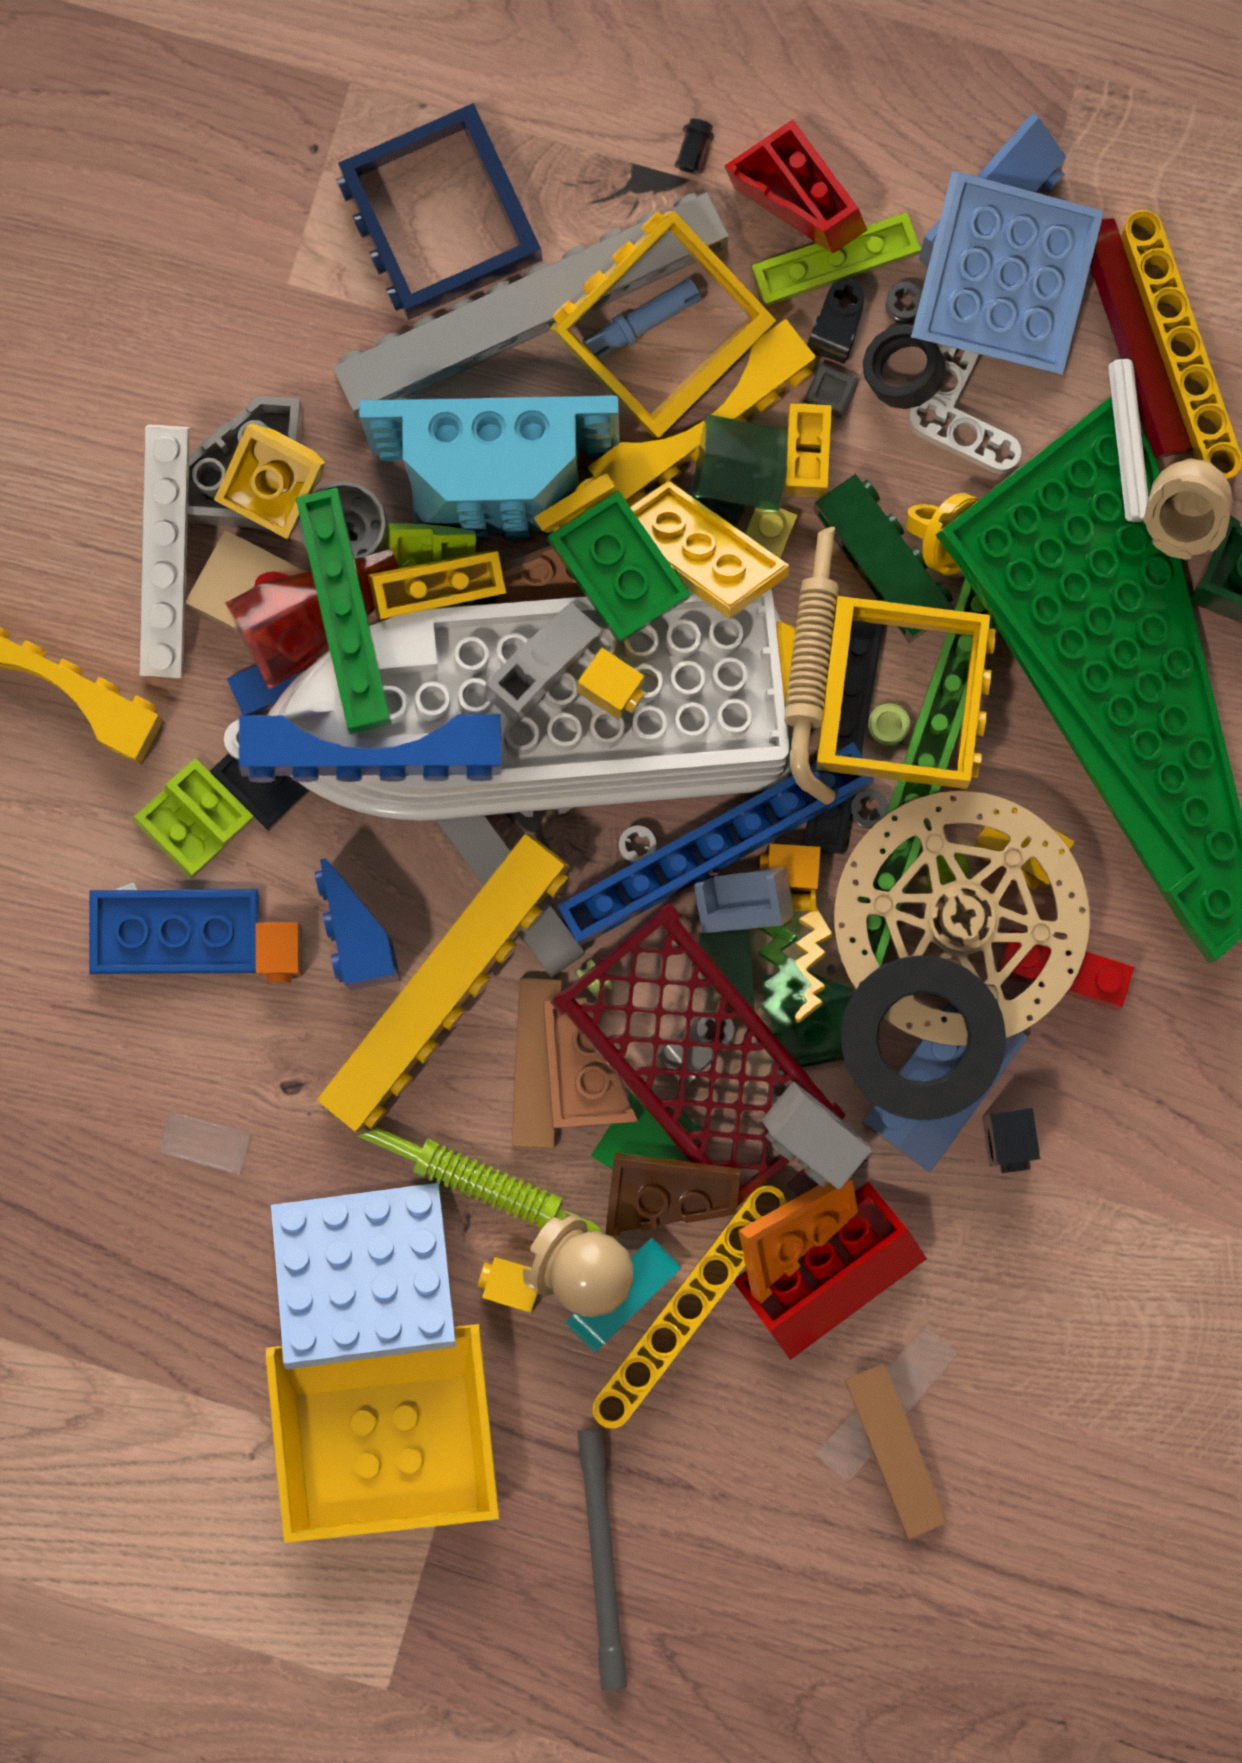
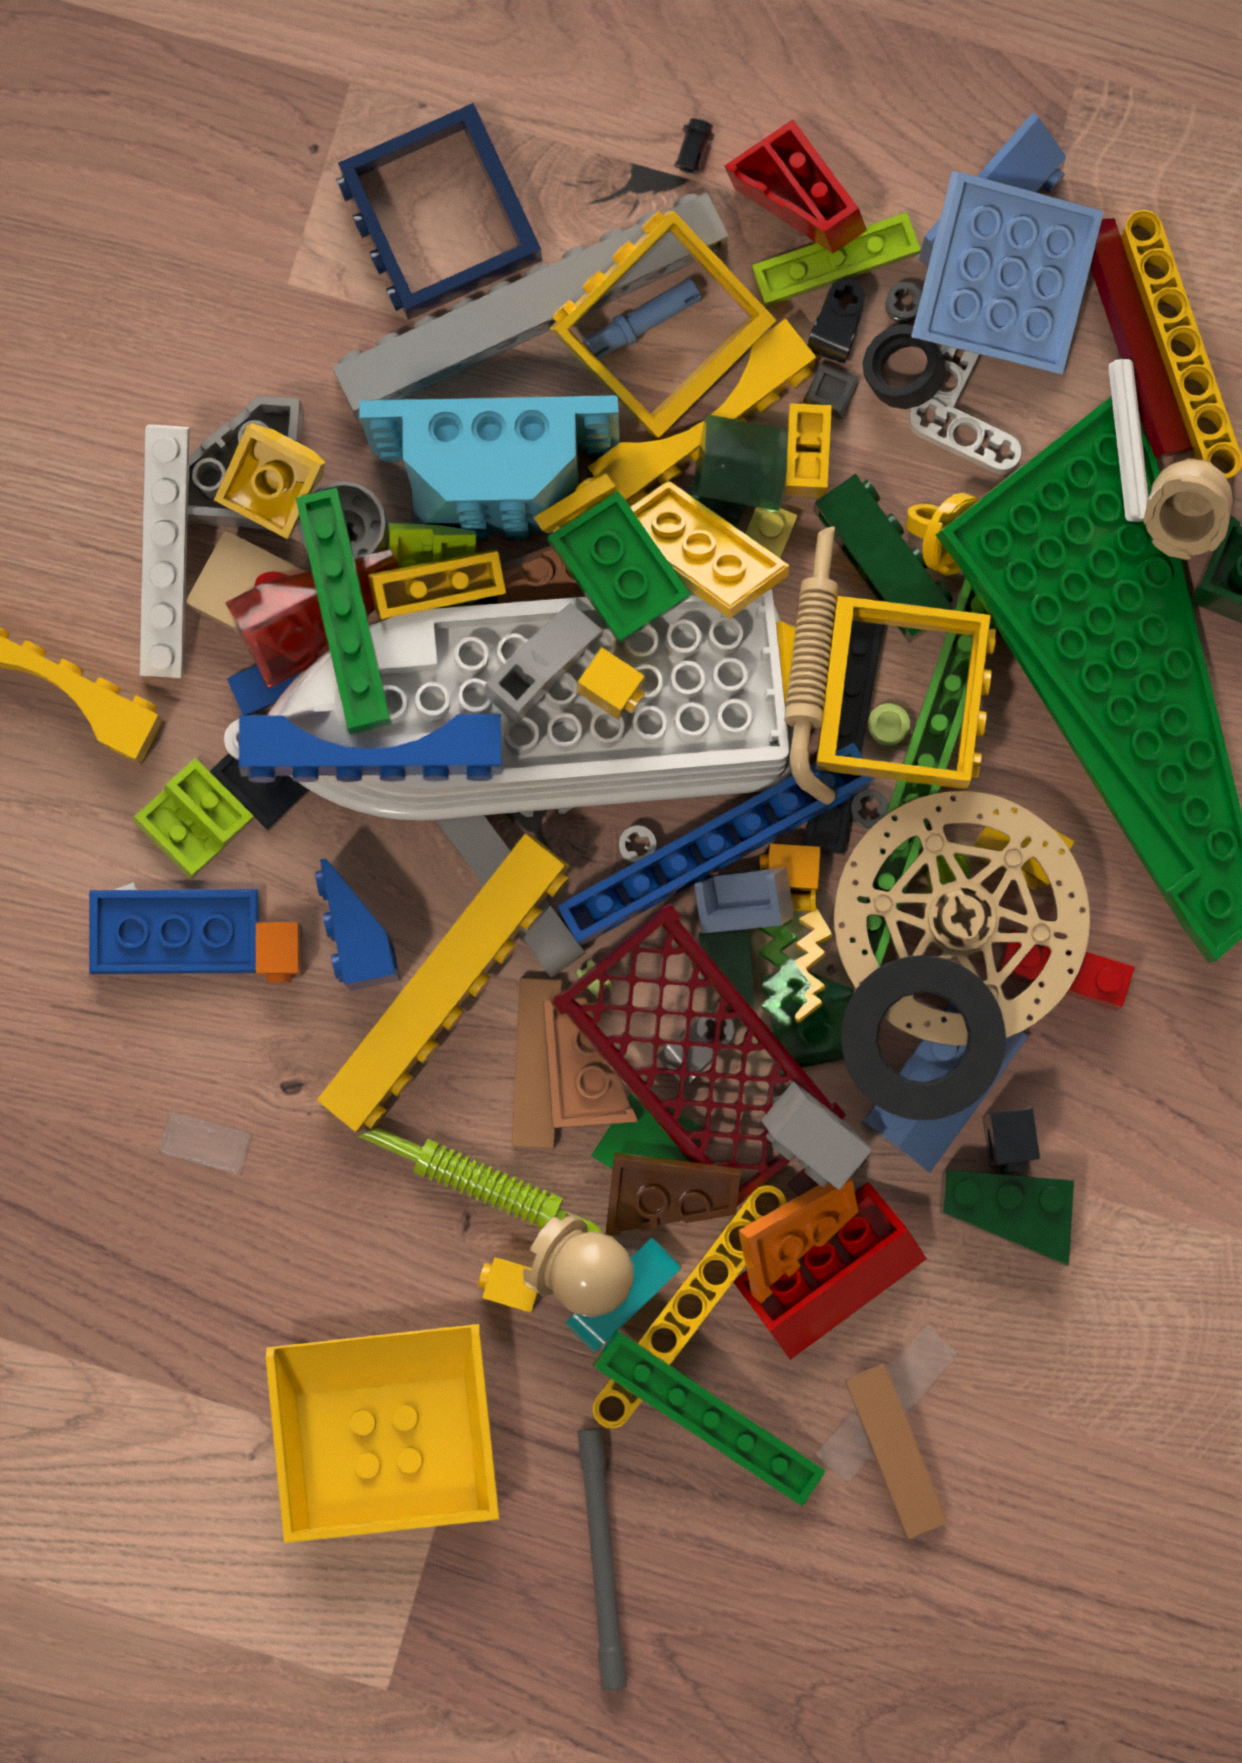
light blue plate [271,1183,457,1370] -> none
none -> green plate [592,1329,826,1507]
none -> dark green wedge [939,1170,1074,1266]

